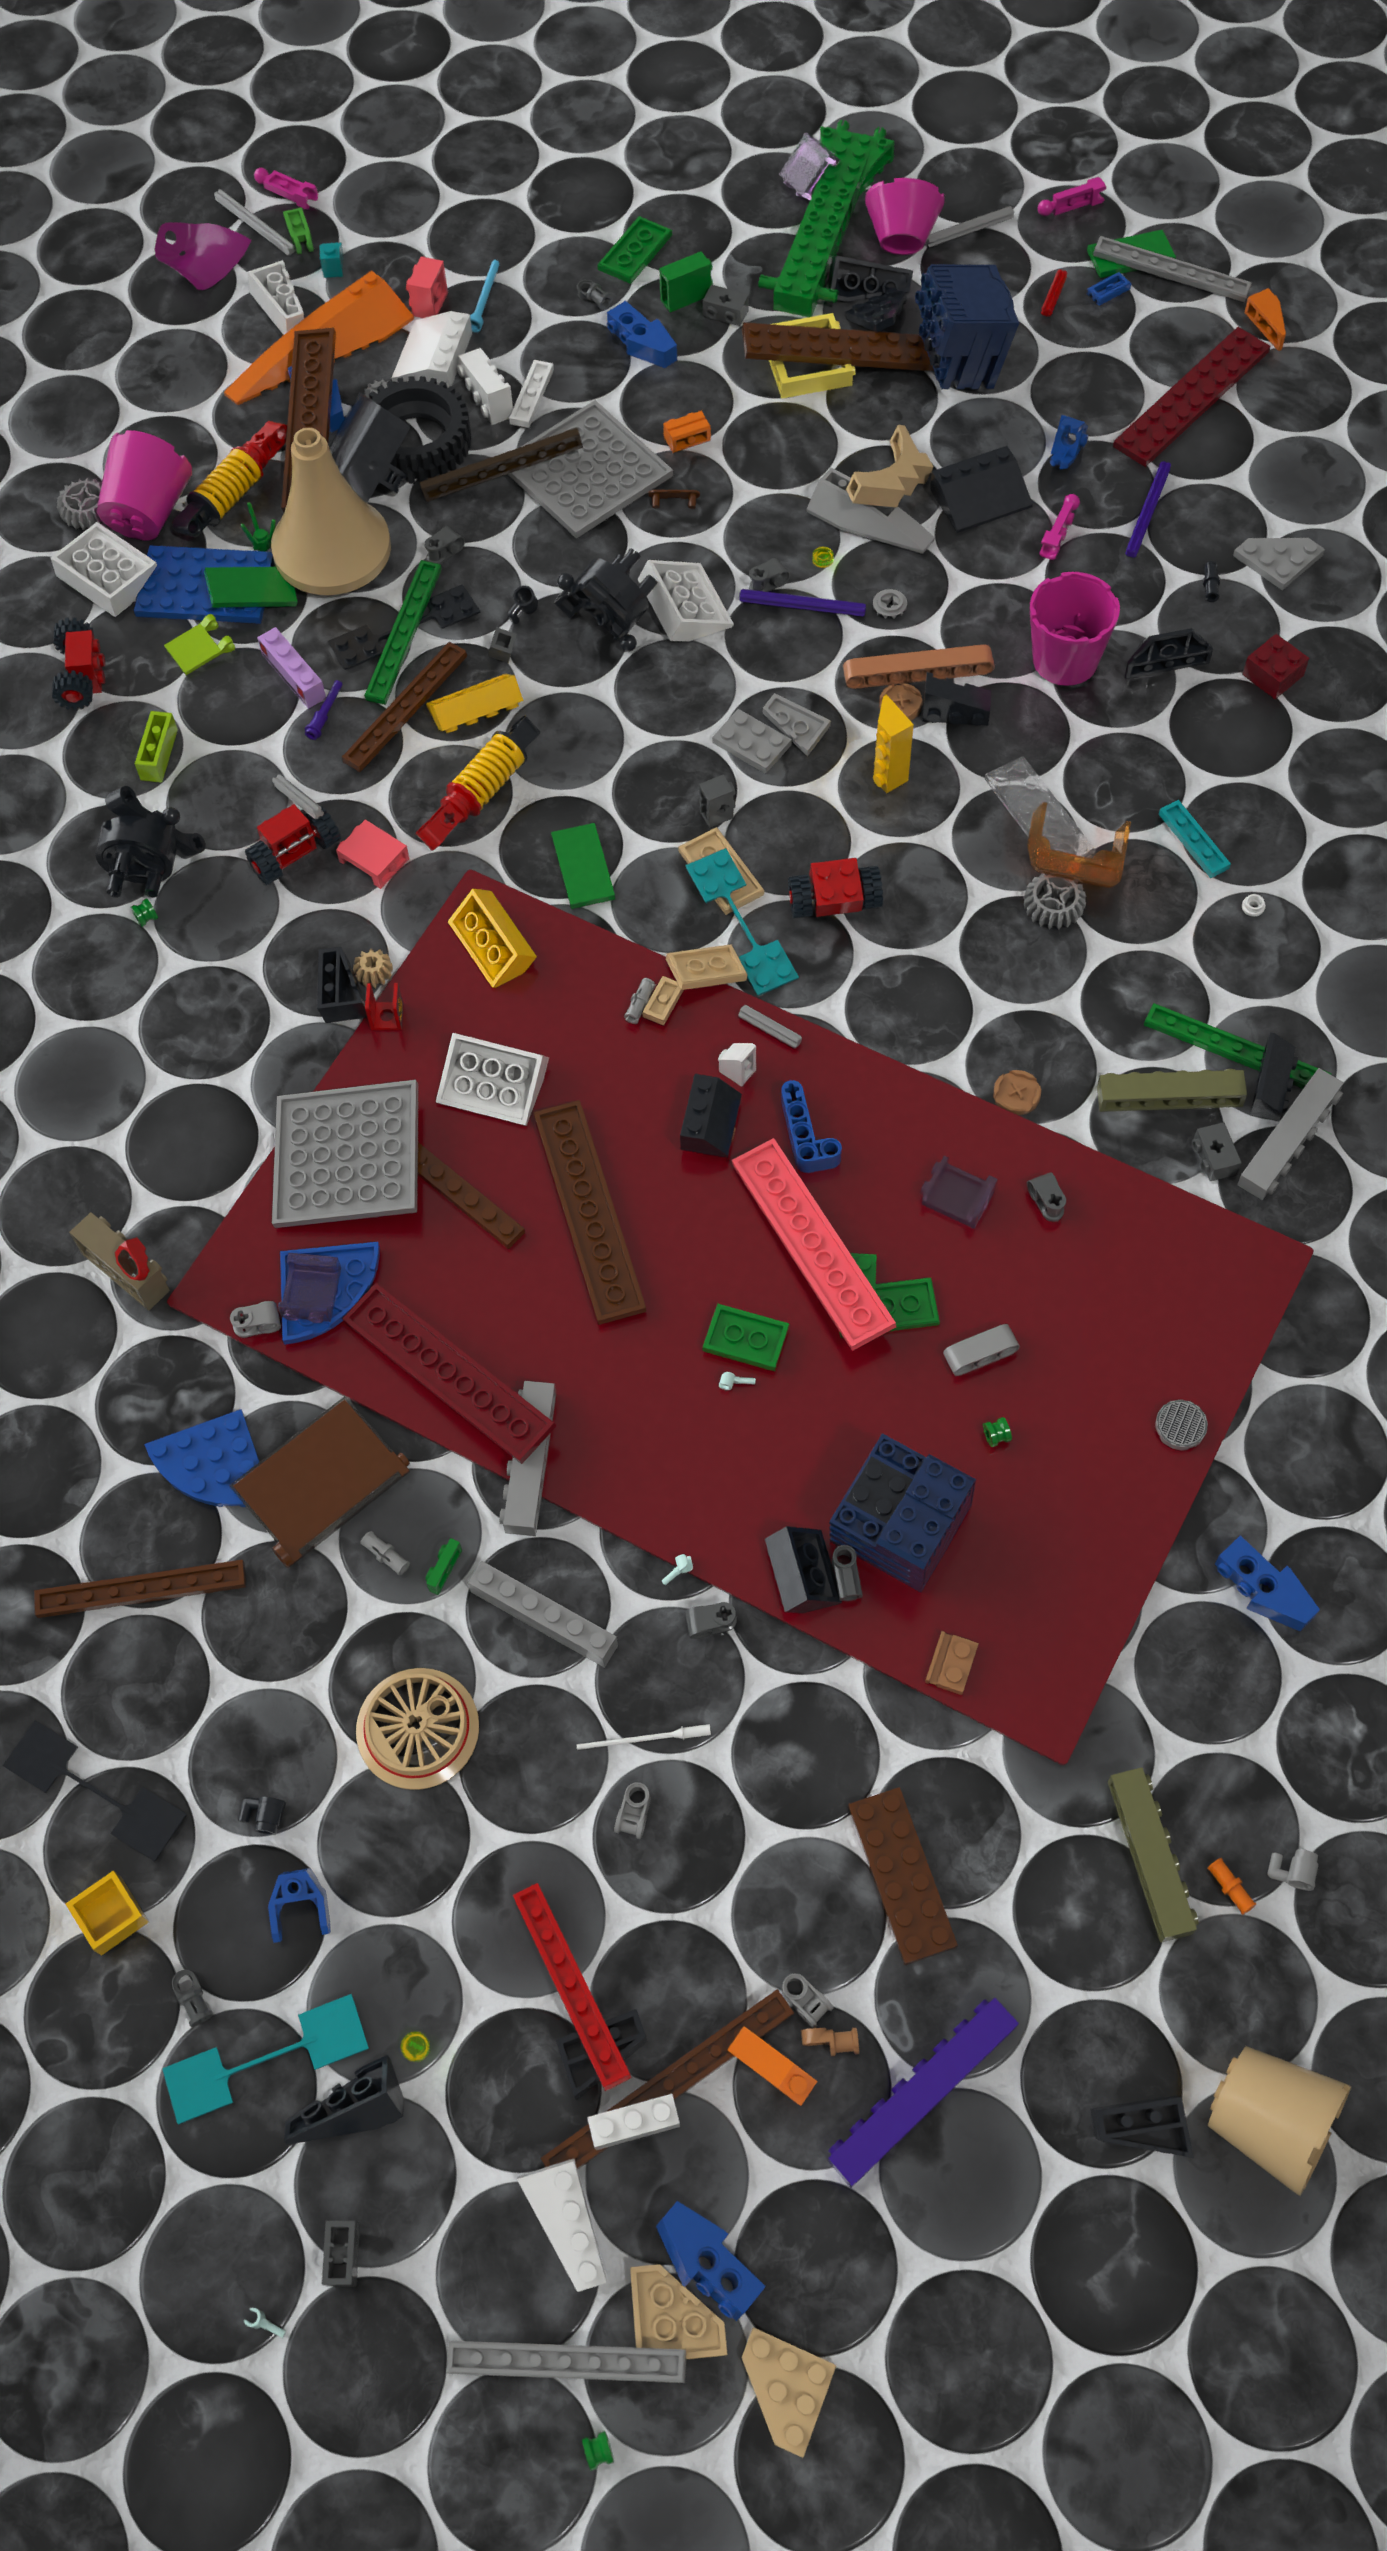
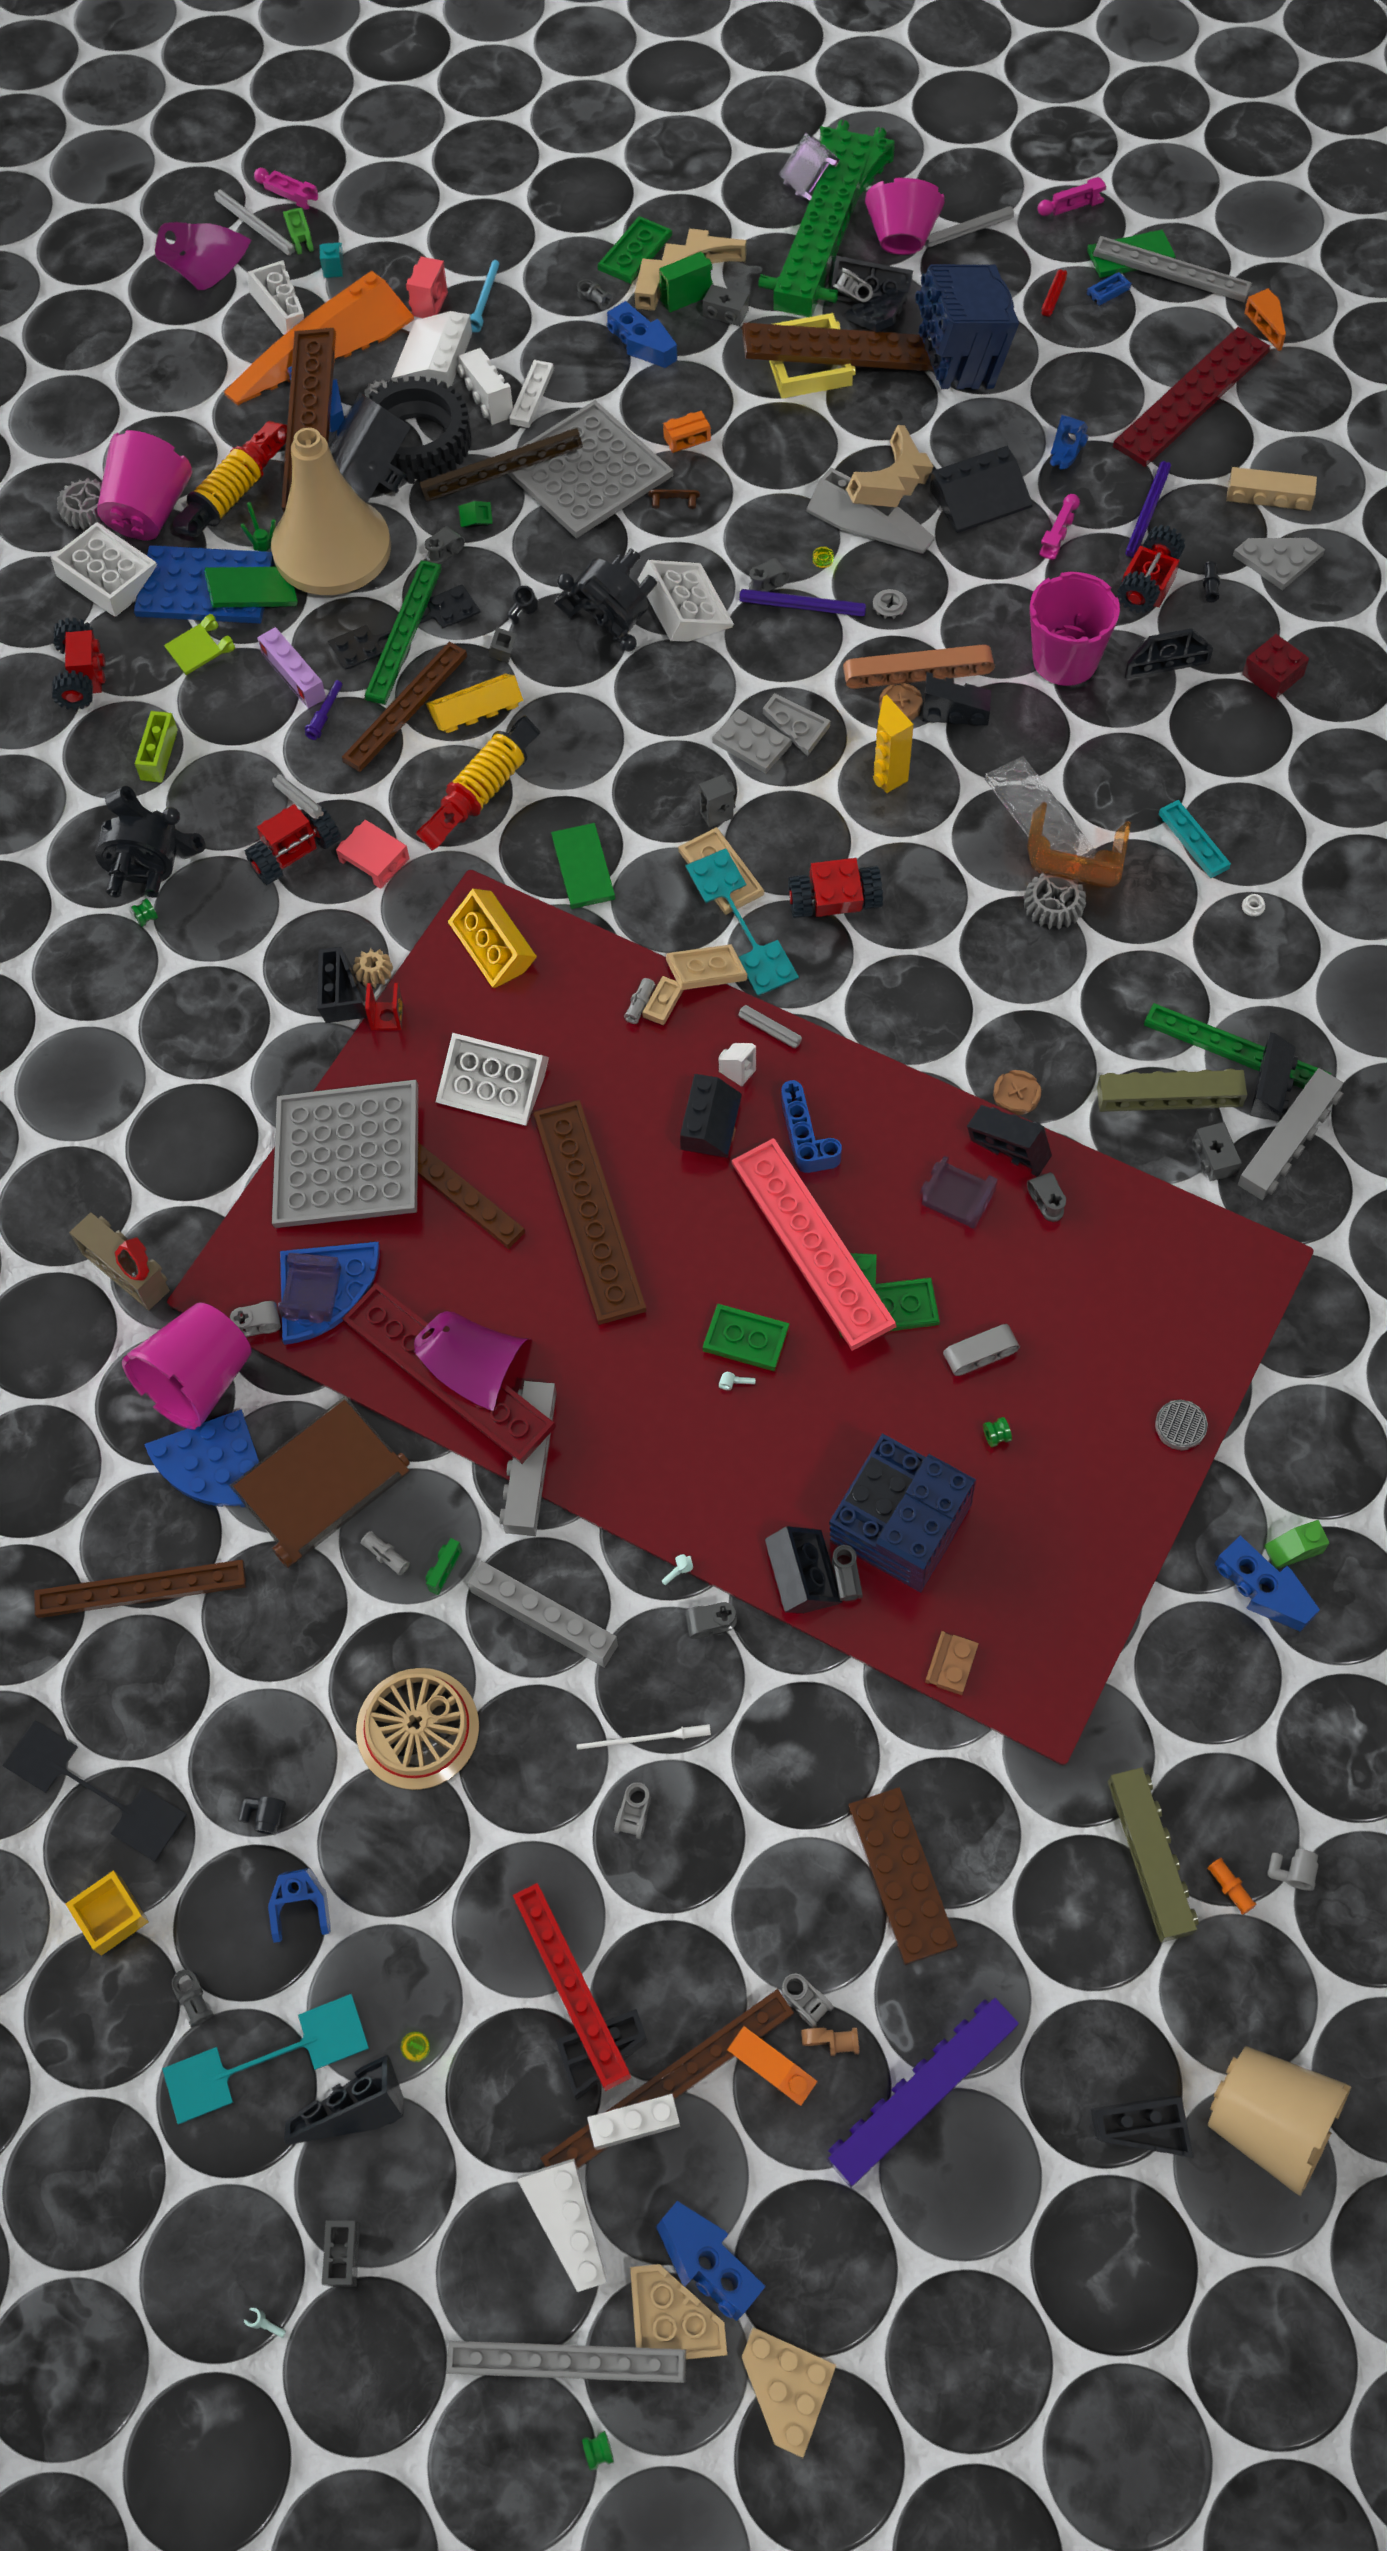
none -> dark pink cone [122,1303,252,1430]
none -> magenta piece [414,1311,527,1411]
none -> green panel [458,501,493,527]
none -> tan arch [635,229,746,310]
none -> light grey piece [833,268,873,303]
none -> black wedge [967,1105,1052,1177]
none -> brick [1117,525,1185,613]
none -> tan brick [1227,467,1317,511]
none -> bright green slope [1264,1520,1329,1569]

